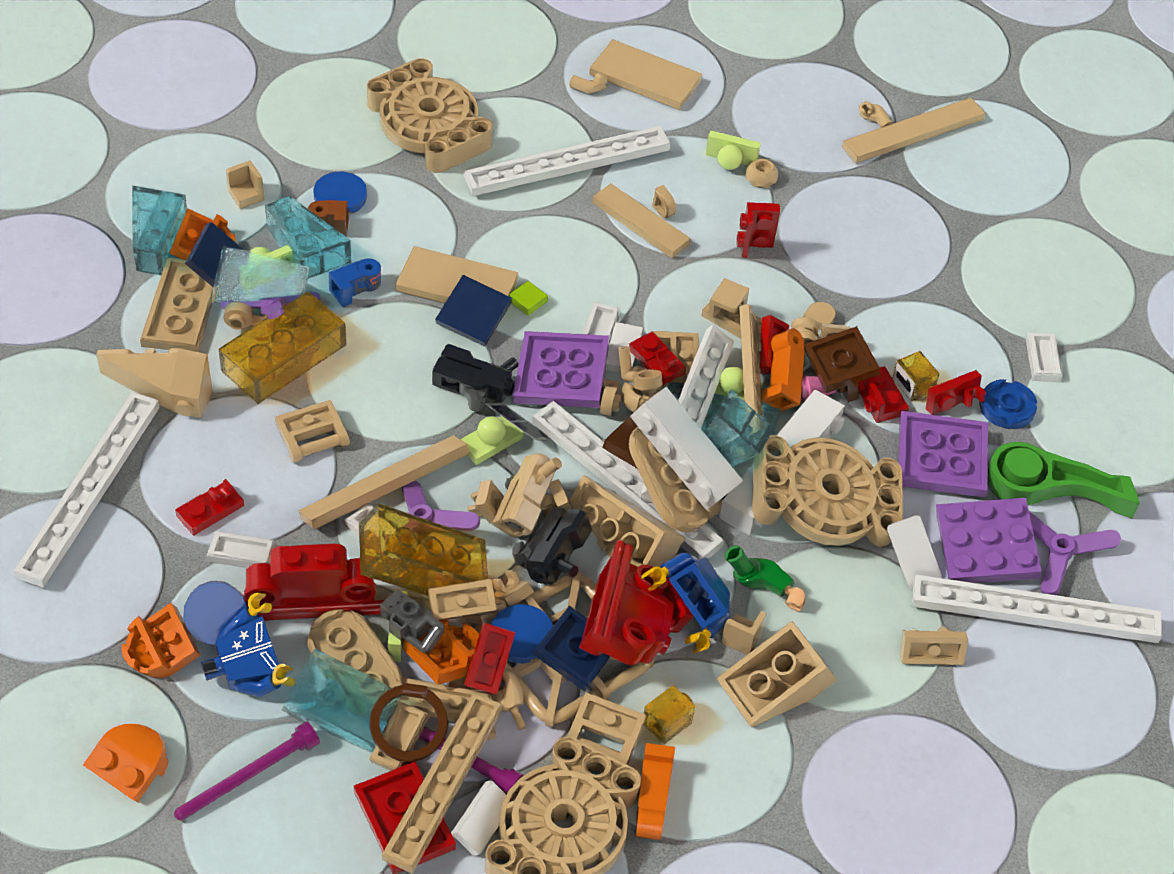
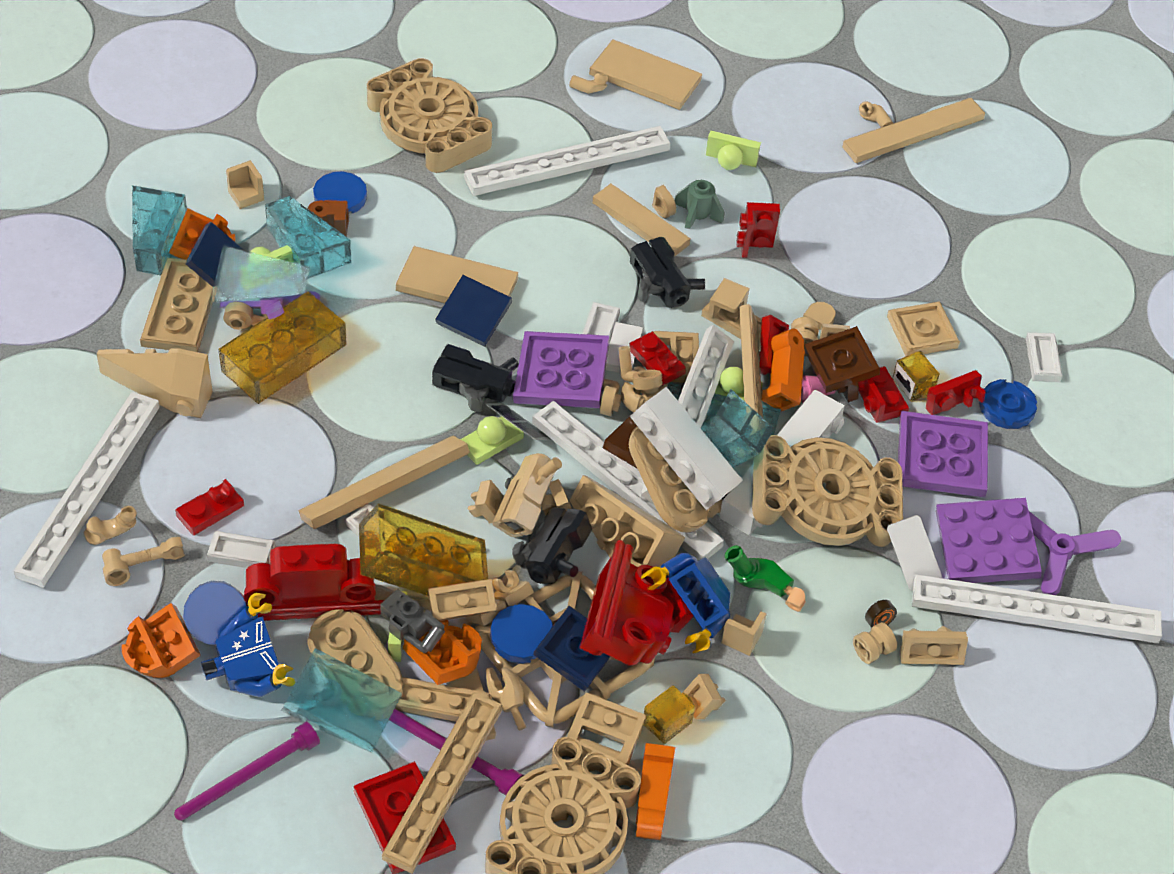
orange slope [83,724,168,803] -> none
tan plate [275,400,350,463] -> none
blue leg [329,258,381,307] -> none
reddish brown piece [369,683,448,762] -> none
tan tile [369,701,429,771] -> none
medium lavender piece [373,481,480,554] -> none
white tile [451,781,506,856] -> none
red plate [464,623,516,695] -> none
lime tile [509,281,548,316] -> none
tan slope [716,621,837,727] -> none
tan plate [746,159,778,188] -> none
bright green animal [987,442,1140,519] -> none
none -> tan piece [84,506,137,545]
none -> tan brick [102,537,185,586]
none -> black piece [630,237,705,308]
none -> sand green brick [674,180,725,229]
none -> tan tile [682,674,726,719]
none -> tan wheel [853,622,897,664]
none -> dark brown tile [865,600,897,628]
none -> tan tile [887,301,960,357]

